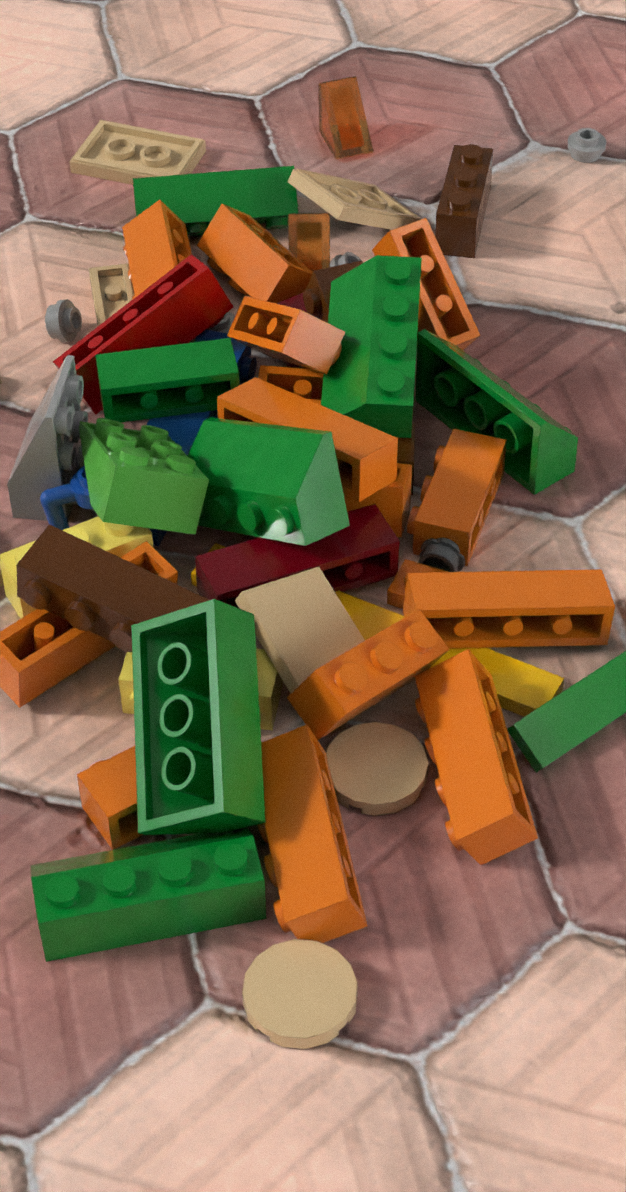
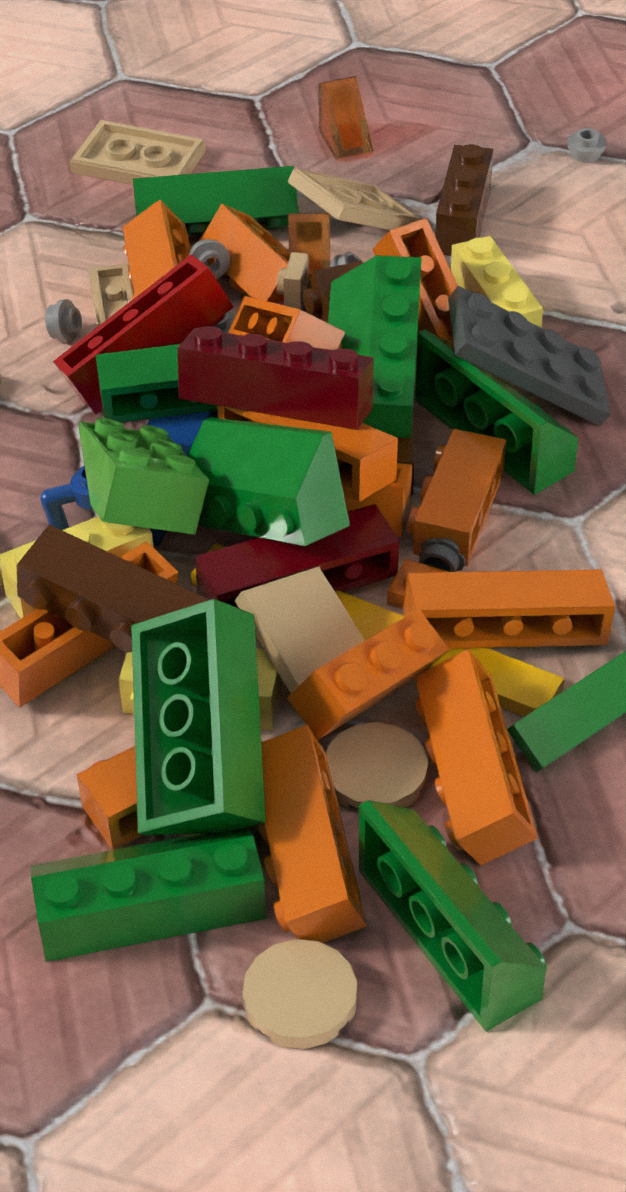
light grey slope [7,355,88,521] -> none
none -> dark red brick [177,326,374,430]
none -> light grey plate [189,239,230,279]
none -> tan plate [277,252,309,310]
none -> green slope [359,800,547,1032]
none -> dark grey plate [448,286,611,426]
none -> light yellow brick [451,236,543,328]

